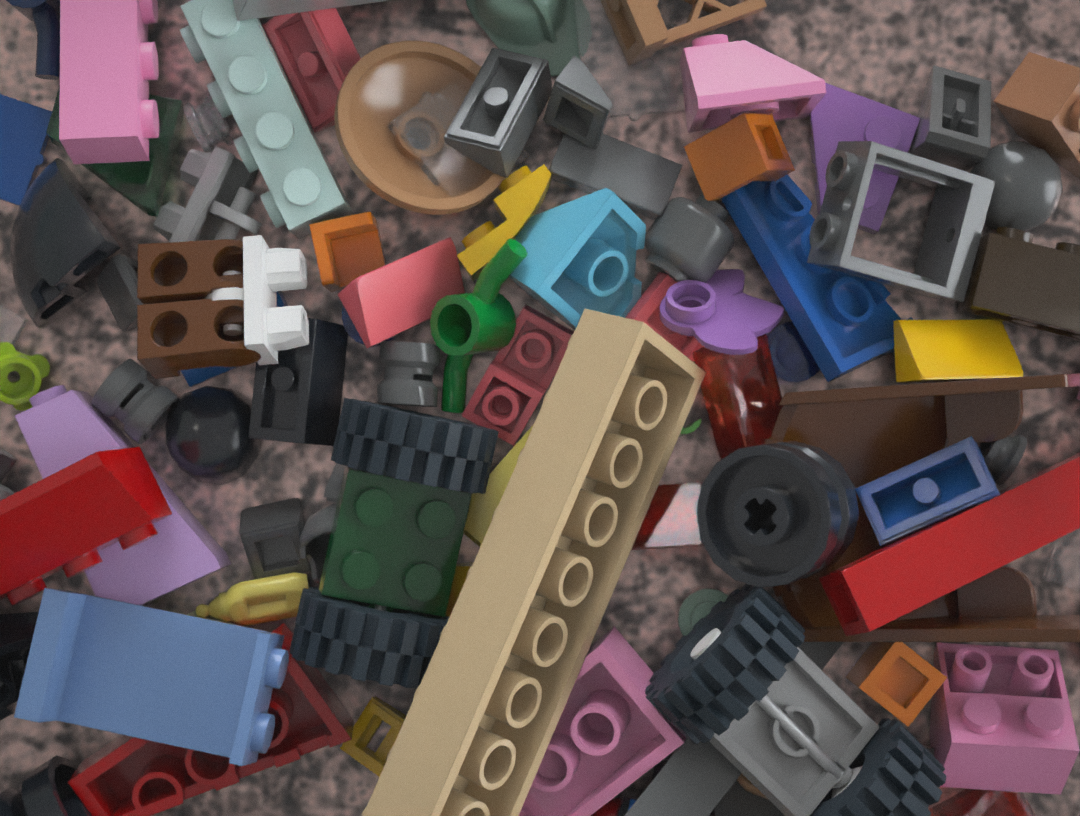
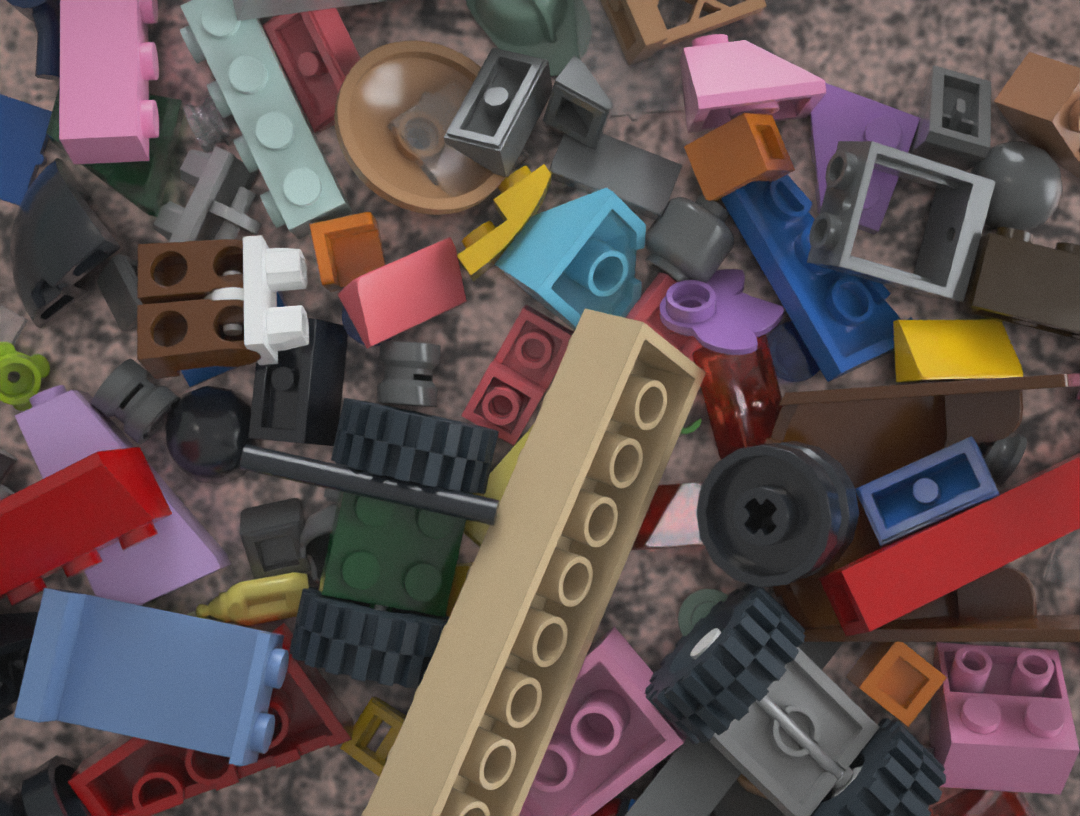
green piece [430,239,527,413] -> none
none -> black bar [240,444,499,526]

